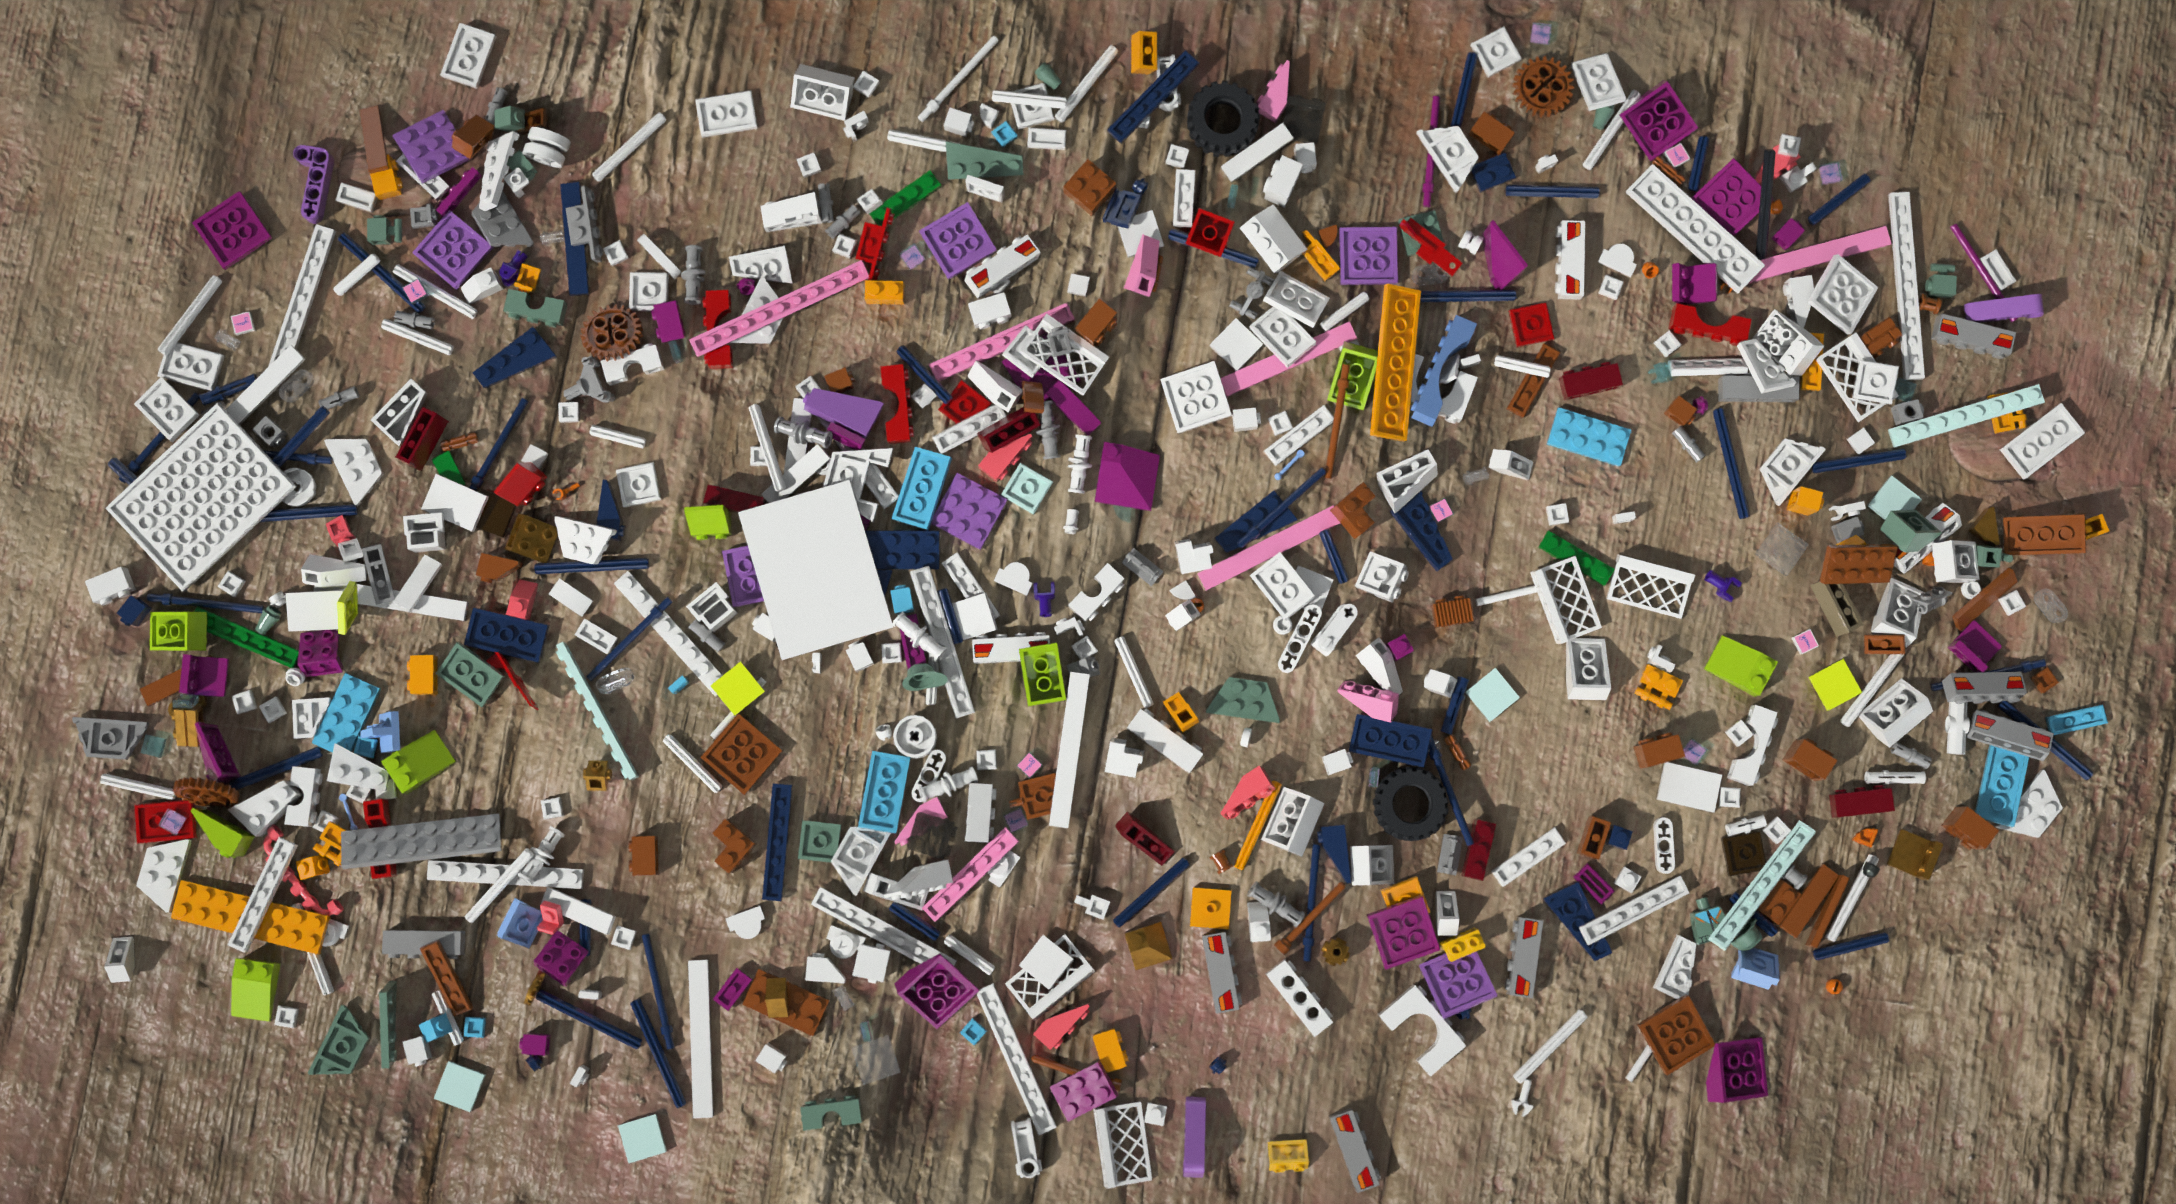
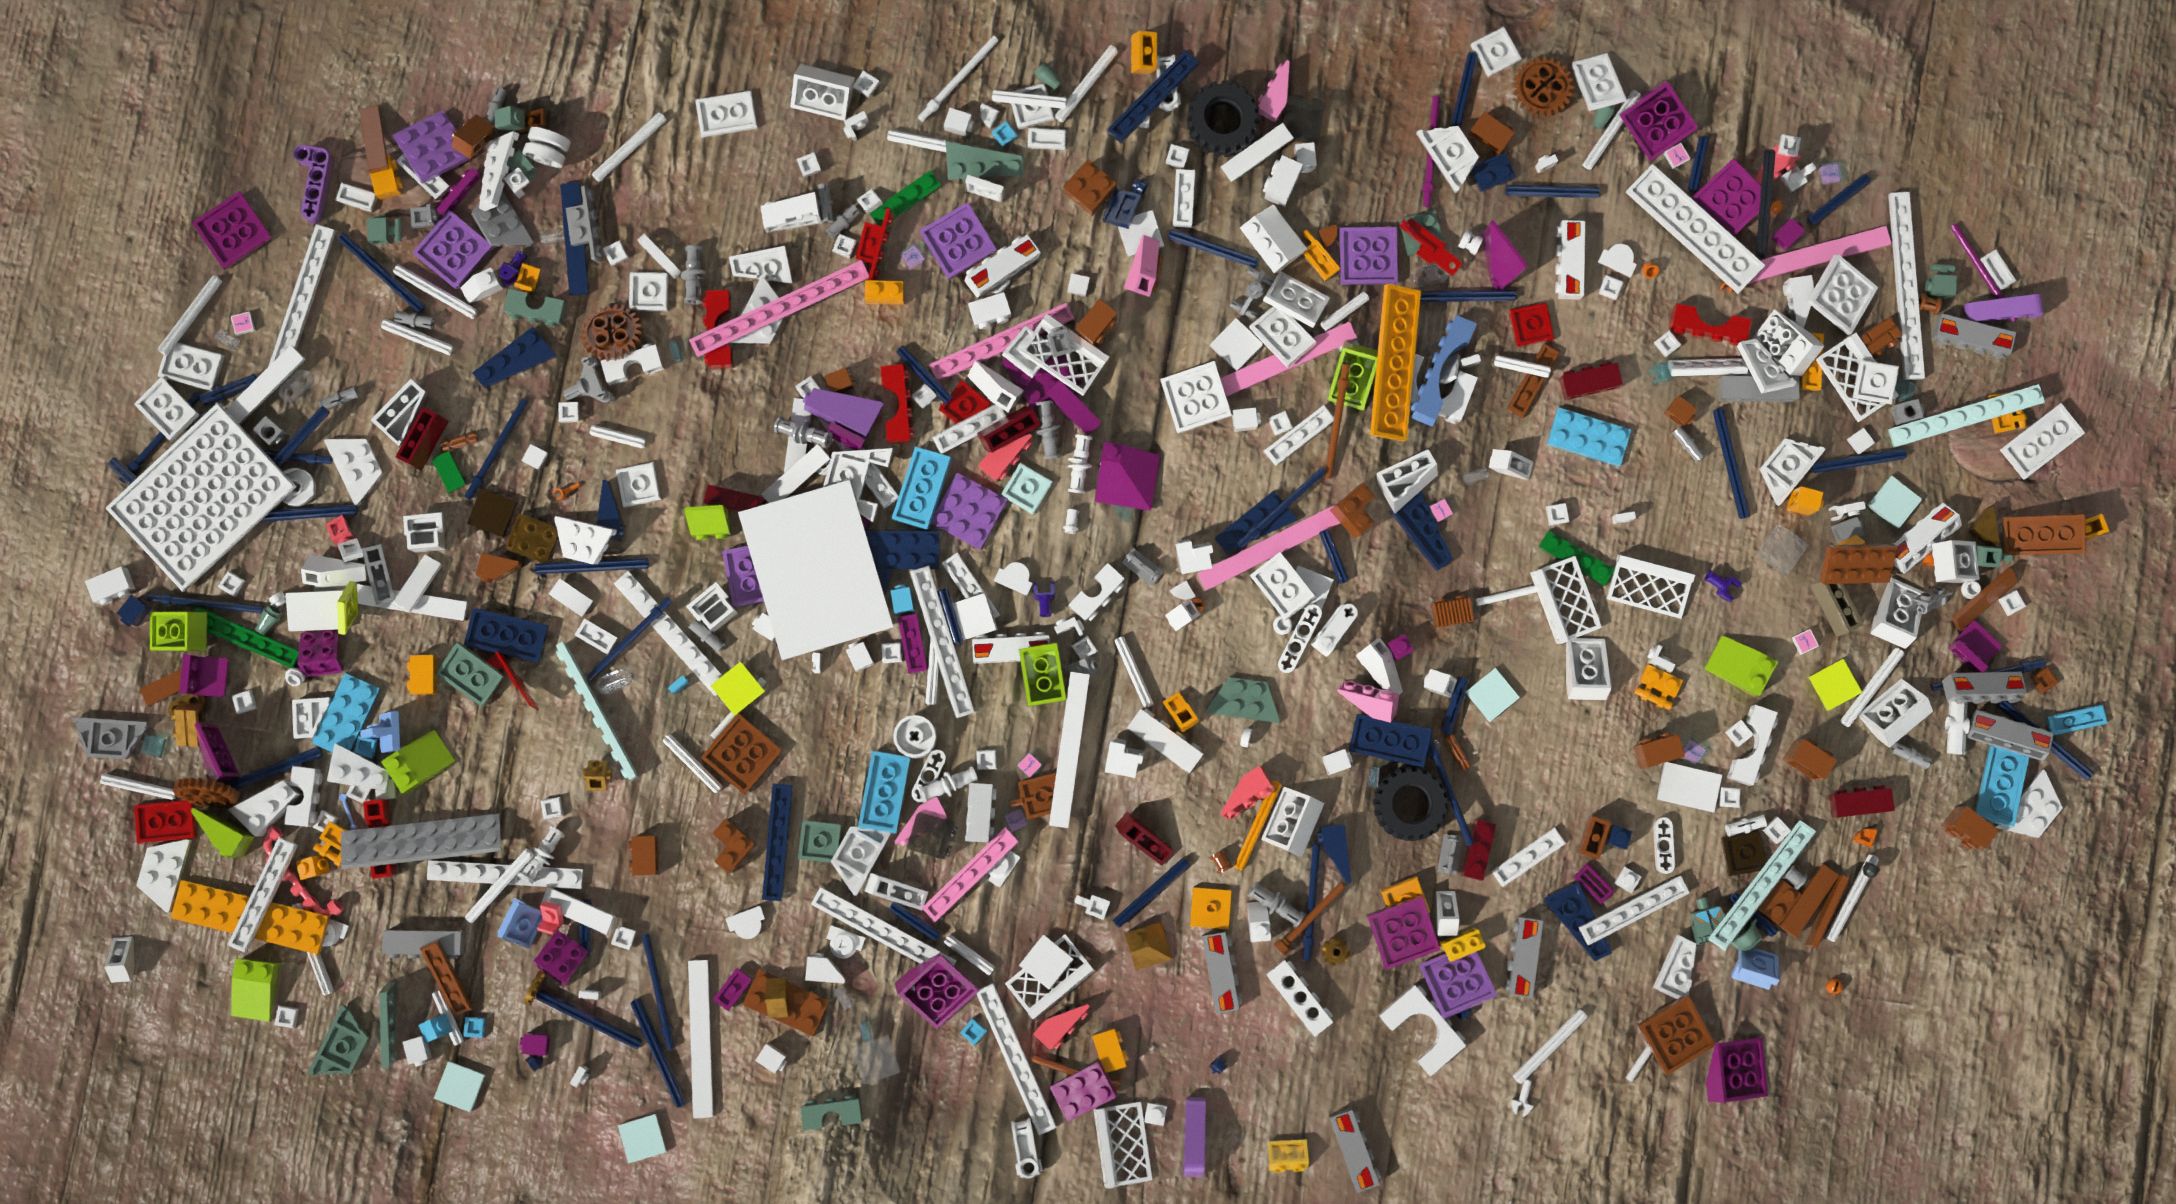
clear light blue tile [158,809,187,835] -> none
clear light blue tile [172,694,199,709] -> none
white tile [259,696,287,723] -> none
white axle [334,254,380,295] -> none
bright pink tile [402,278,429,305] -> none
white tile [421,474,489,532] -> none
white plate [440,23,496,89] -> none
red slope [494,462,548,506] -> none
coral slope [506,579,538,621] -> none
magenta brick [651,300,686,343] -> none
magenta plate [737,278,756,295] -> none
white axle [749,404,786,492] -> none
white tile [750,447,767,466] -> none
white plate [852,943,891,984] -> none
white hinge [875,724,892,741] -> none
white slope [884,860,953,900] -> none
white piece [892,612,947,662] -> none
sand green piece [902,663,948,691] -> none
dark orange slope [1022,381,1044,414] -> none
red slope [1185,208,1235,258] -> none
clear light blue tile [1227,184,1239,208] -> none
light blue hinge [1274,450,1304,480] -> none
white slope [1350,845,1394,885] -> none
white plate [1355,551,1409,603] -> none
clear light blue tile [1530,22,1552,45] -> none
dark orange axle [1652,156,1686,186] -> none
magenta bracket [1672,263,1717,305] -> none
magenta plate [1692,396,1708,415] -> none
dark blue axle [1813,932,1889,960] -> none
dark orange slope [1864,635,1906,654] -> none
white pin [1864,770,1926,785] -> none
sand green slope [1880,510,1942,553] -> none
pearl gold bracket [1887,829,1944,880] -> none
clear plate [2034,589,2068,623] -> none

